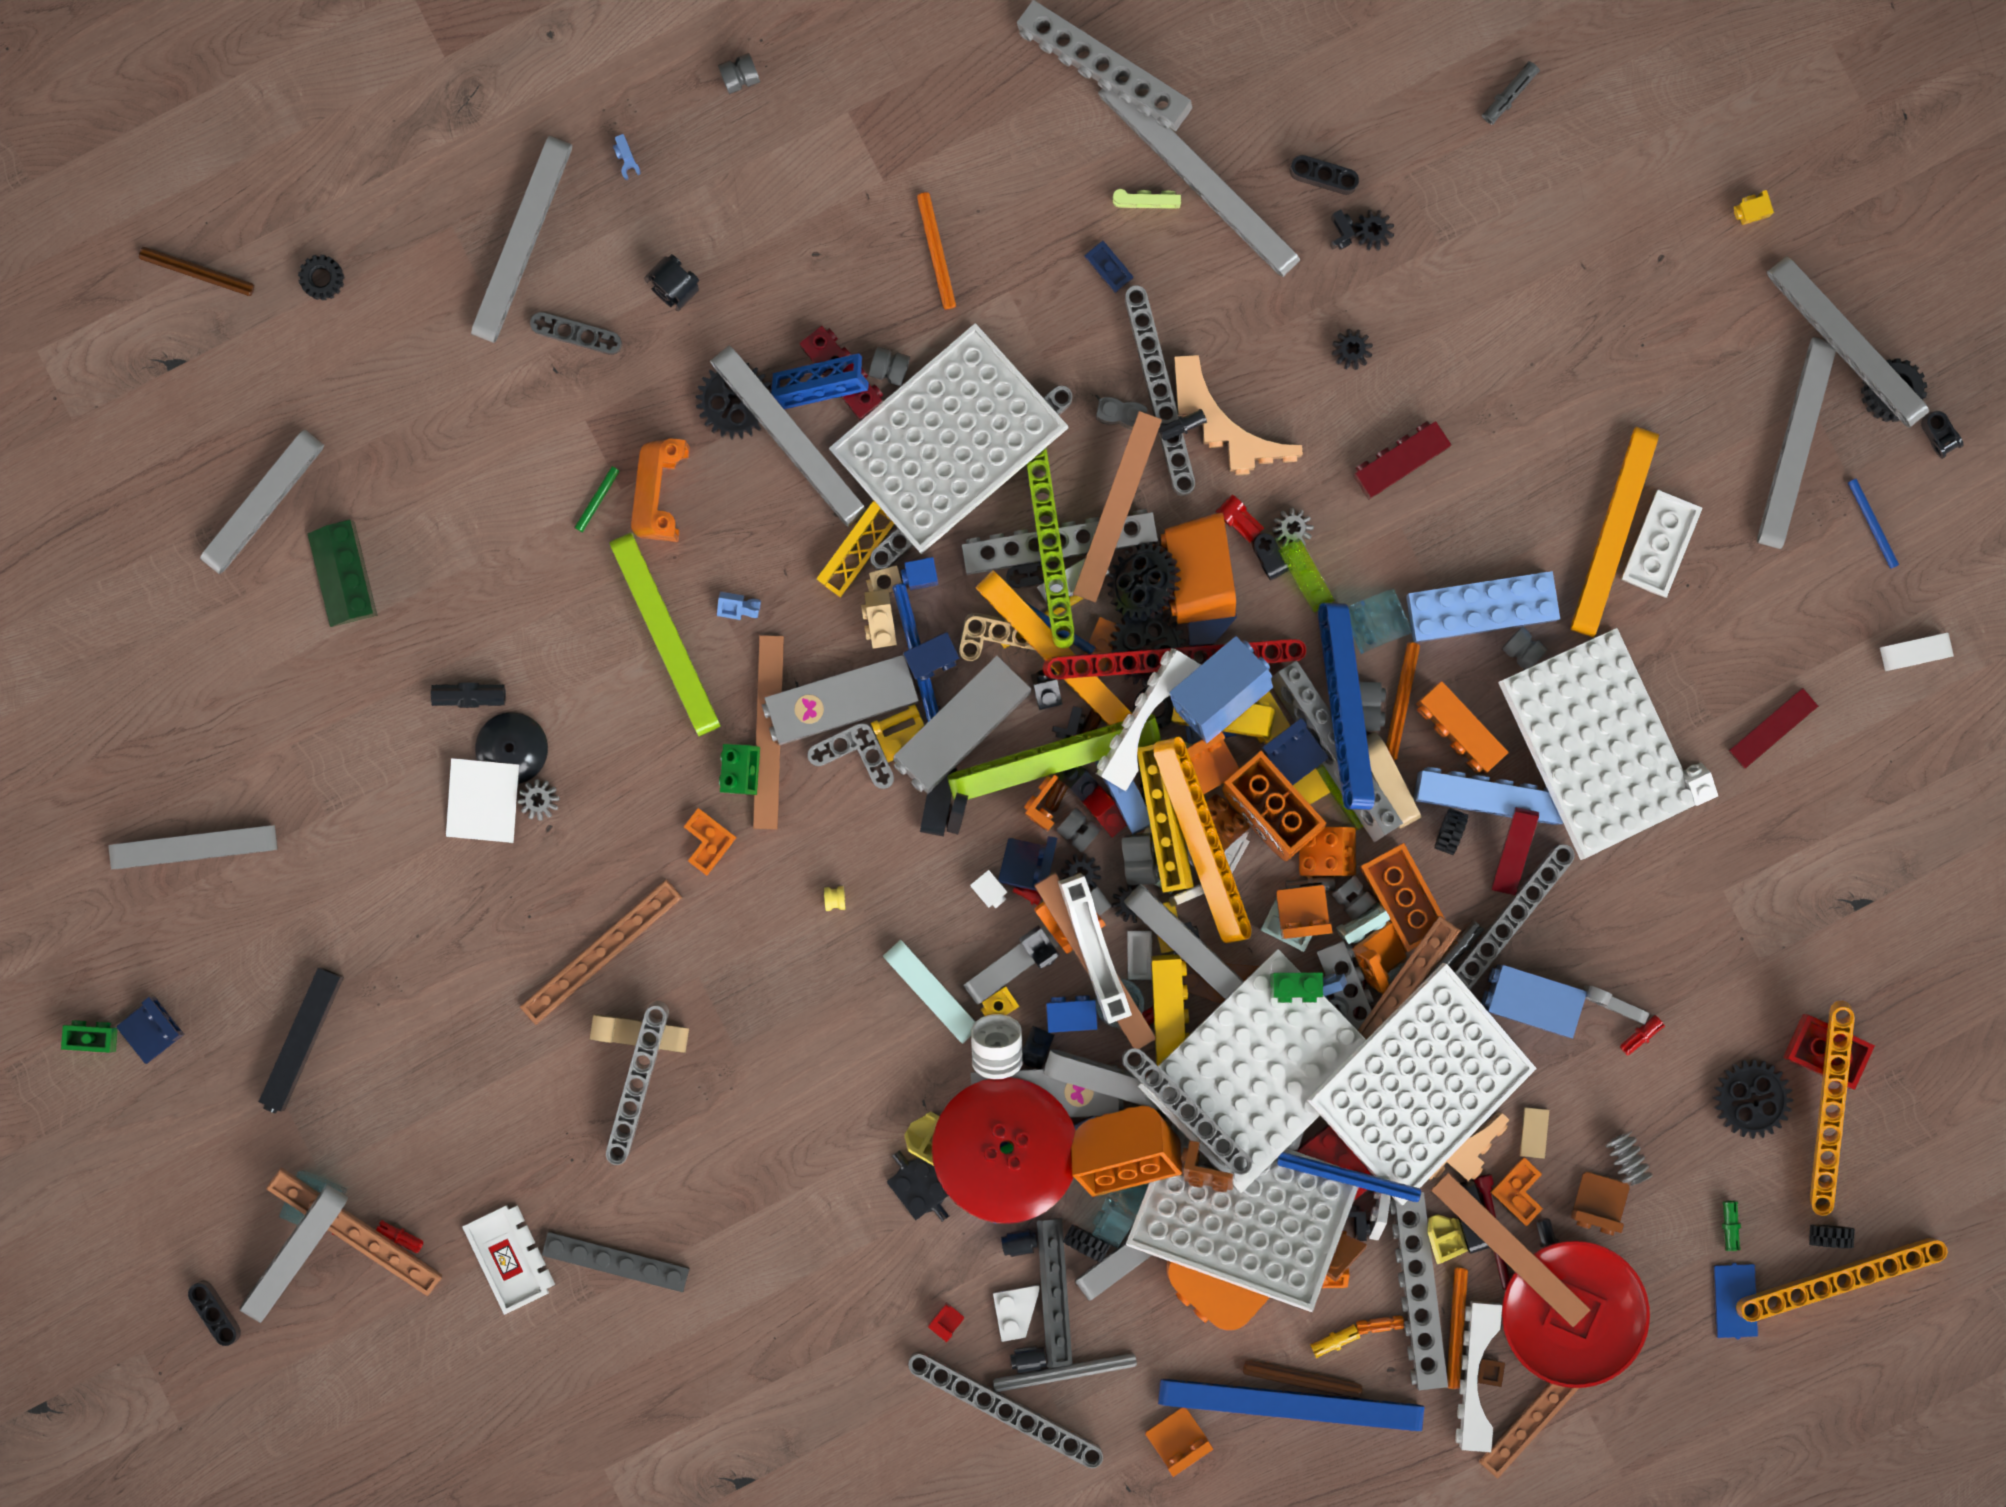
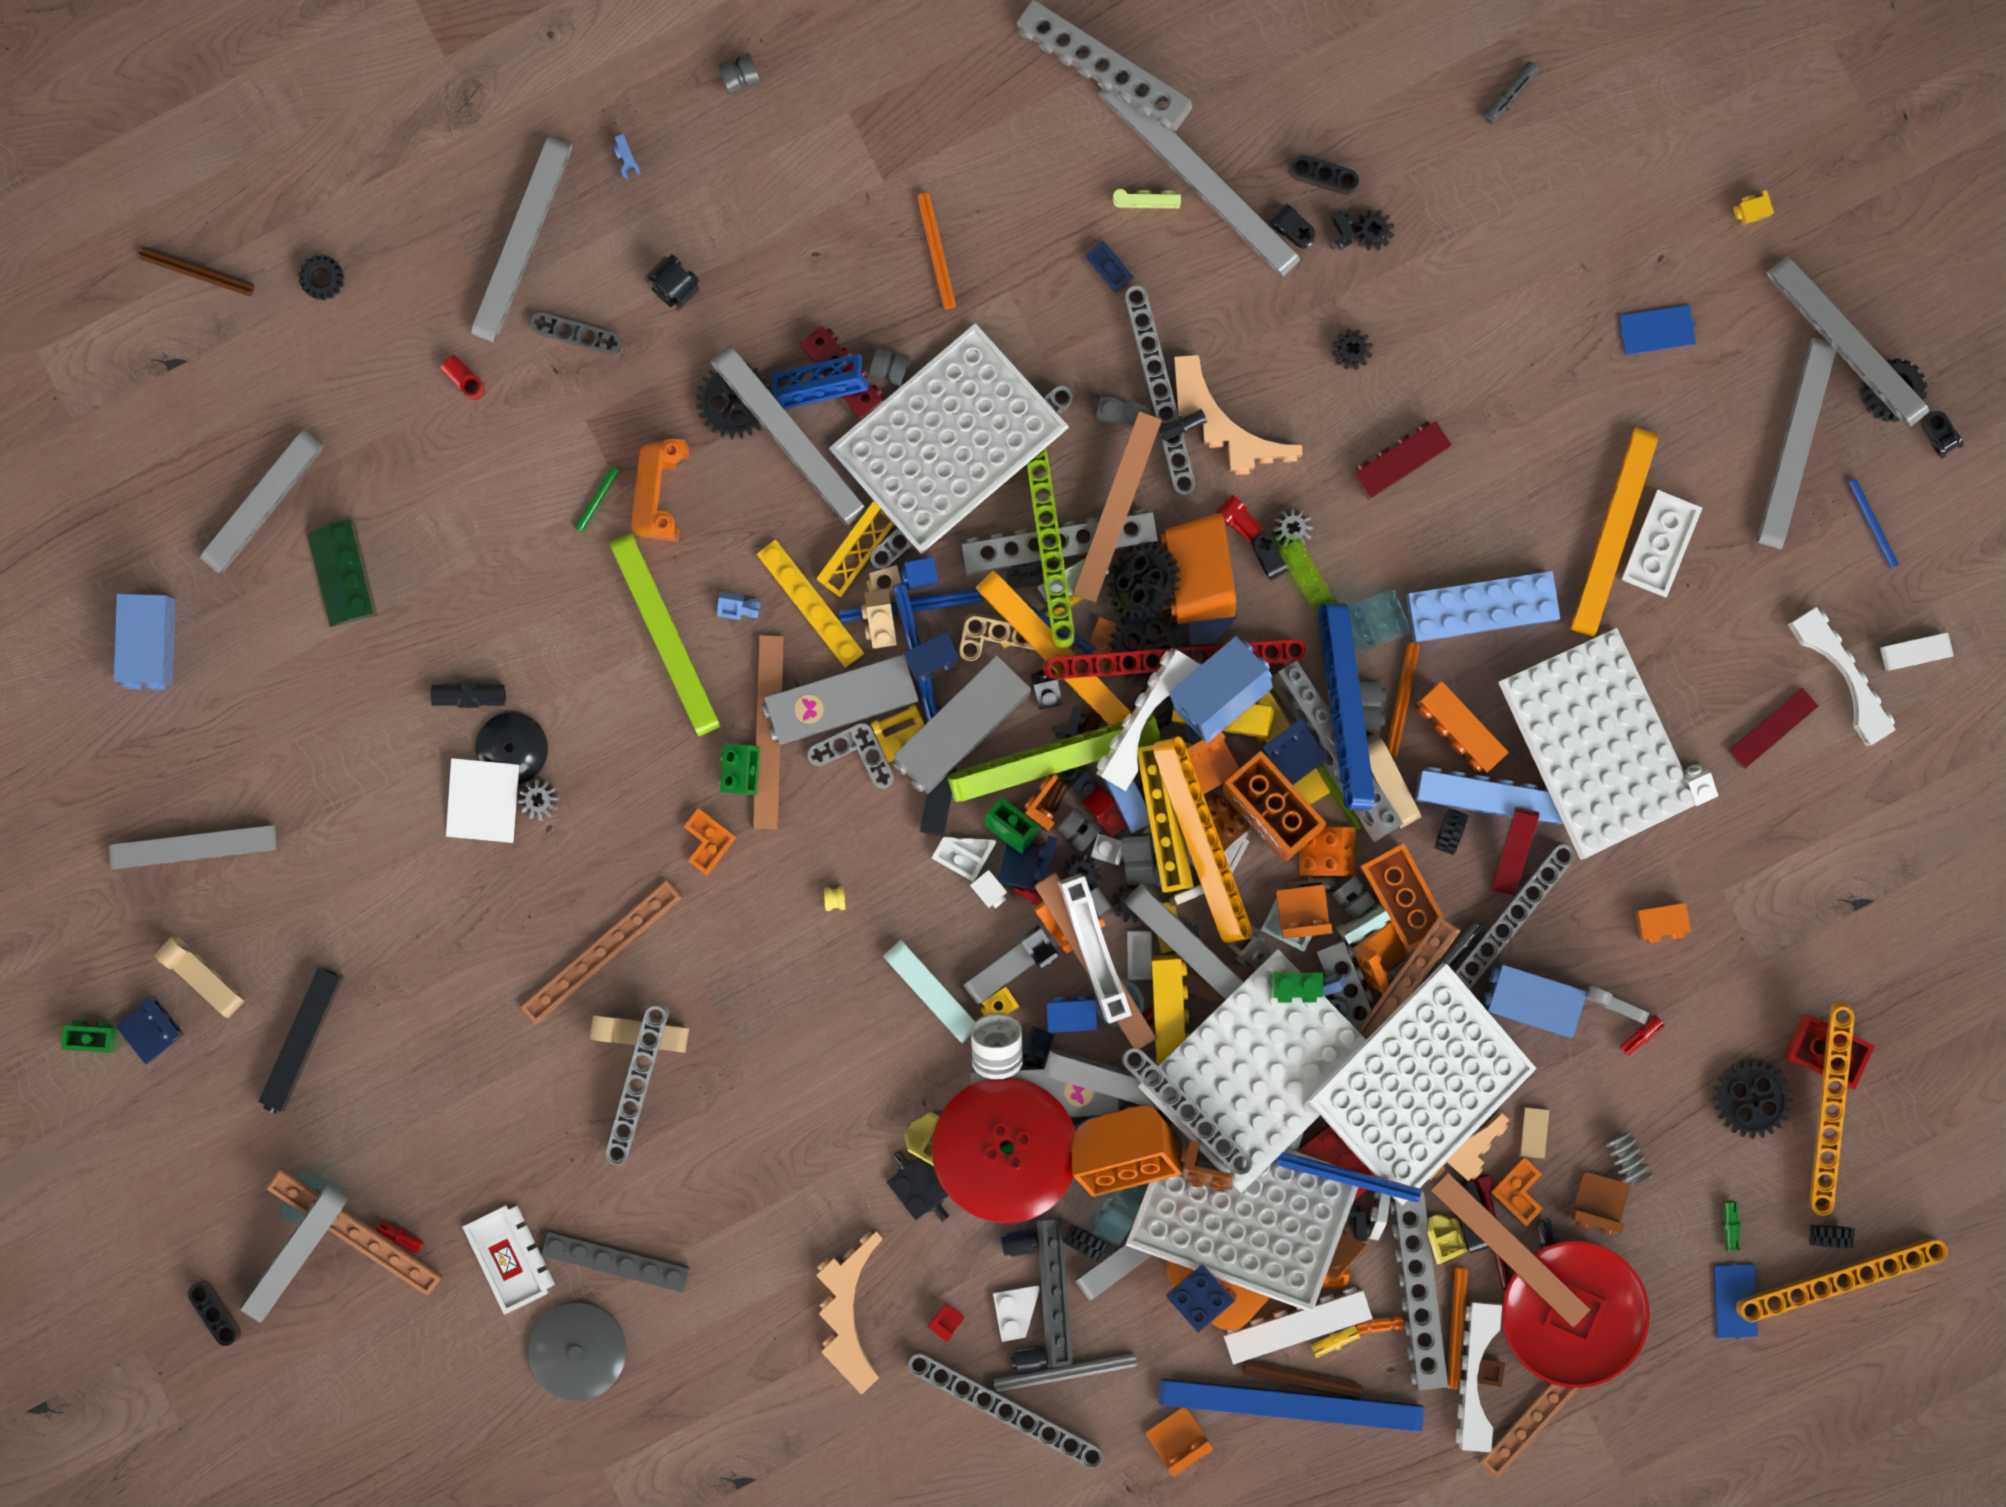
black beam [946,792,969,835] -> none
dark grey wheel [1502,626,1548,670] -> none
none -> medium blue brick [114,594,176,690]
none -> tan beam [154,936,245,1018]
none -> red piece [439,354,485,400]
none -> dark grey dish [528,1302,627,1401]
none -> yellow plate [757,539,865,668]
none -> light nougat arch [816,1230,883,1395]
none -> blue axle [839,589,983,622]
none -> white wing [932,837,997,882]
none -> green brick [984,797,1039,854]
none -> white bracket [1091,834,1125,866]
none -> dark blue bracket [1166,1264,1237,1333]
none -> white brick [1223,1286,1372,1364]
none -> light grey brick [1228,932,1272,970]
none -> black piece [1270,204,1315,249]
none -> blue piece [1619,305,1696,355]
none -> orange brick [1635,903,1691,944]
none -> white arch [1787,607,1896,746]

